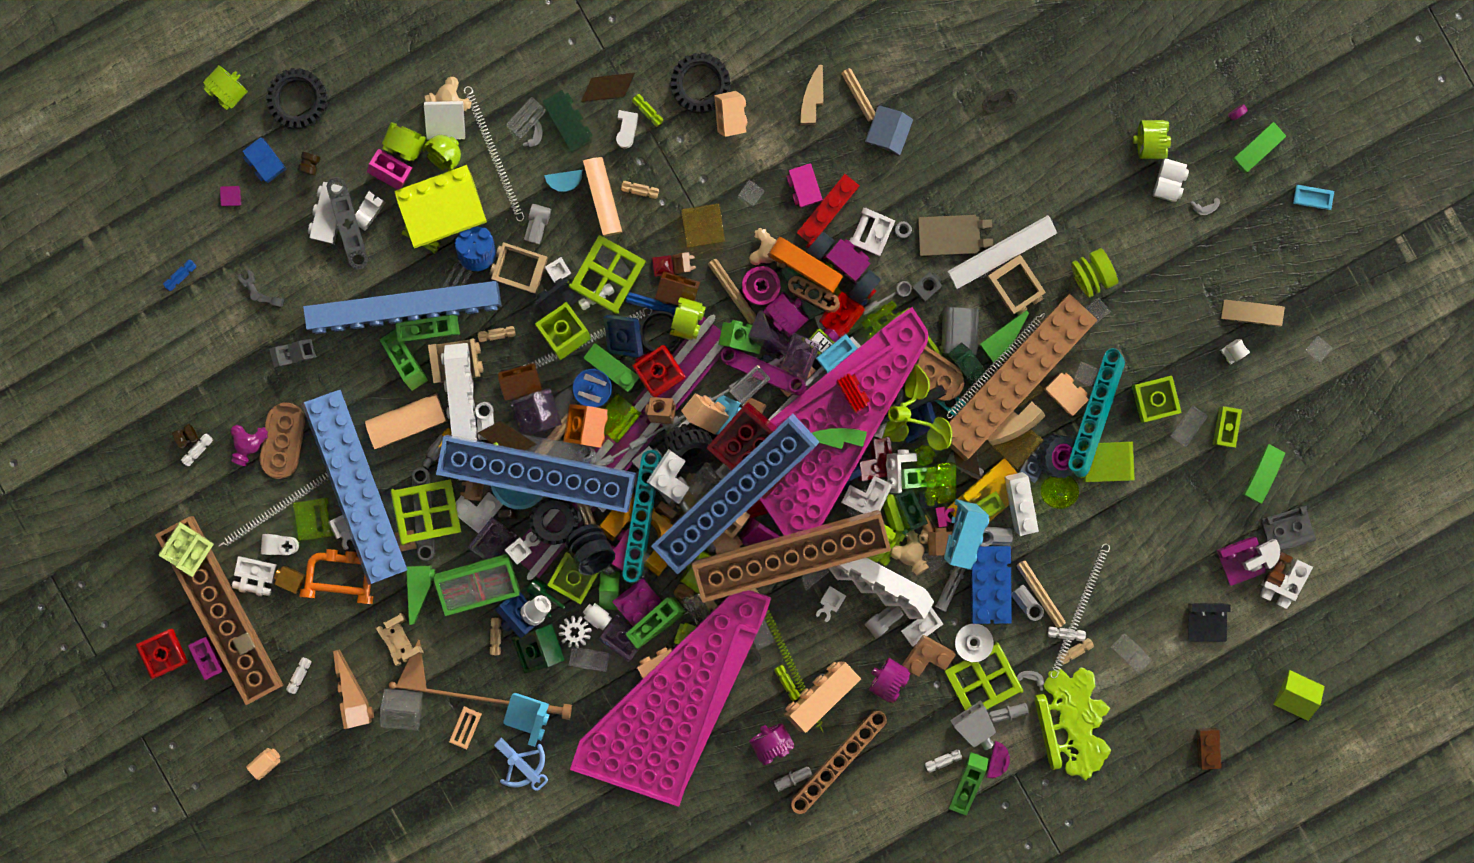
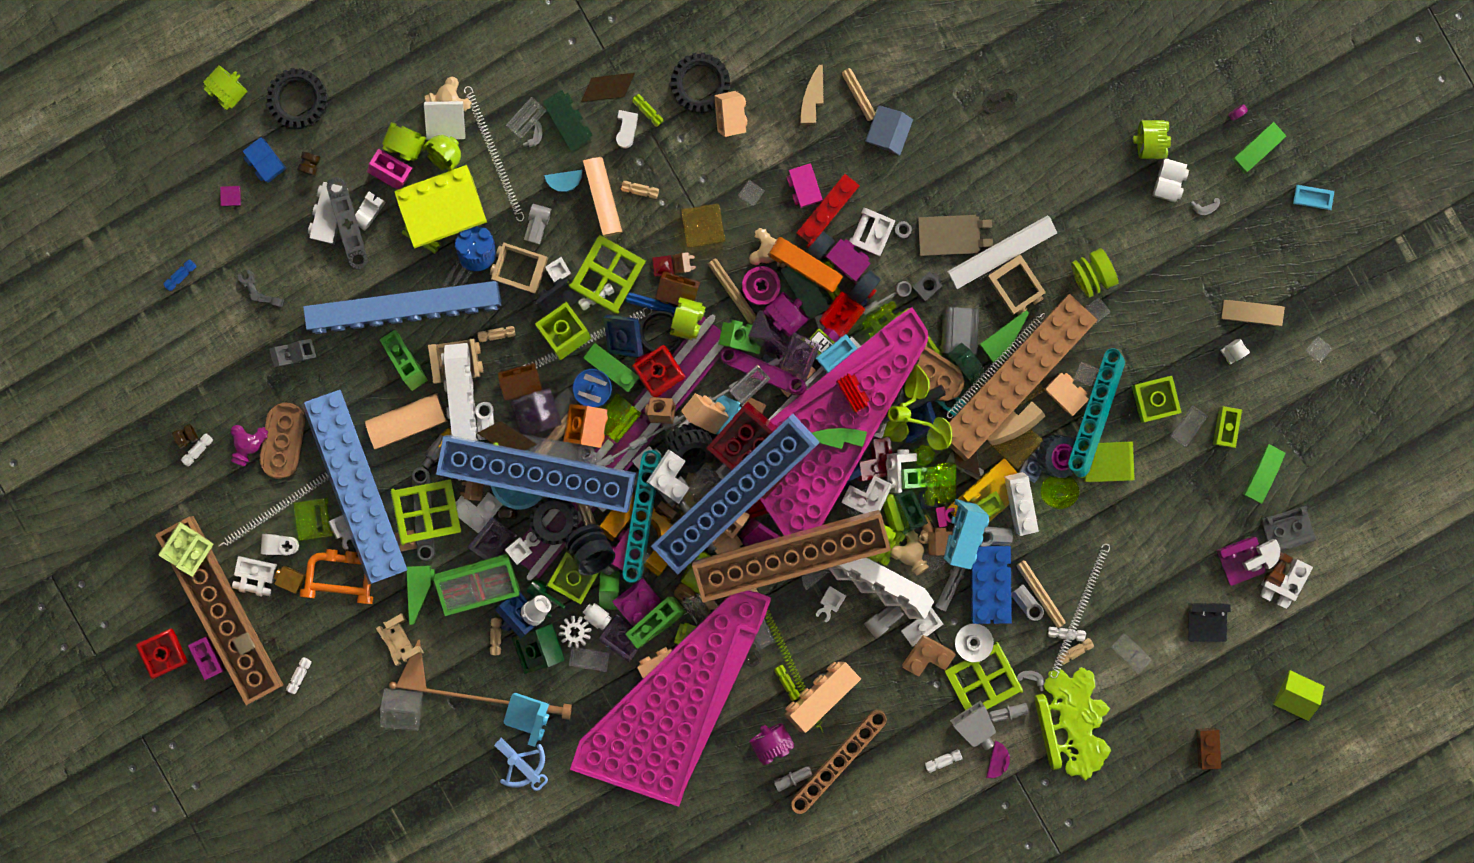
light nougat brick [246,748,280,780] -> none
medium nougat wedge [333,649,374,729] -> none
bright green slope [396,315,460,342] -> none
light nougat tile [449,706,482,750] -> none
medium nougat beam [788,276,840,313] -> none
magenta piece [869,658,910,703] -> none
bright green slope [949,752,988,816] -> none

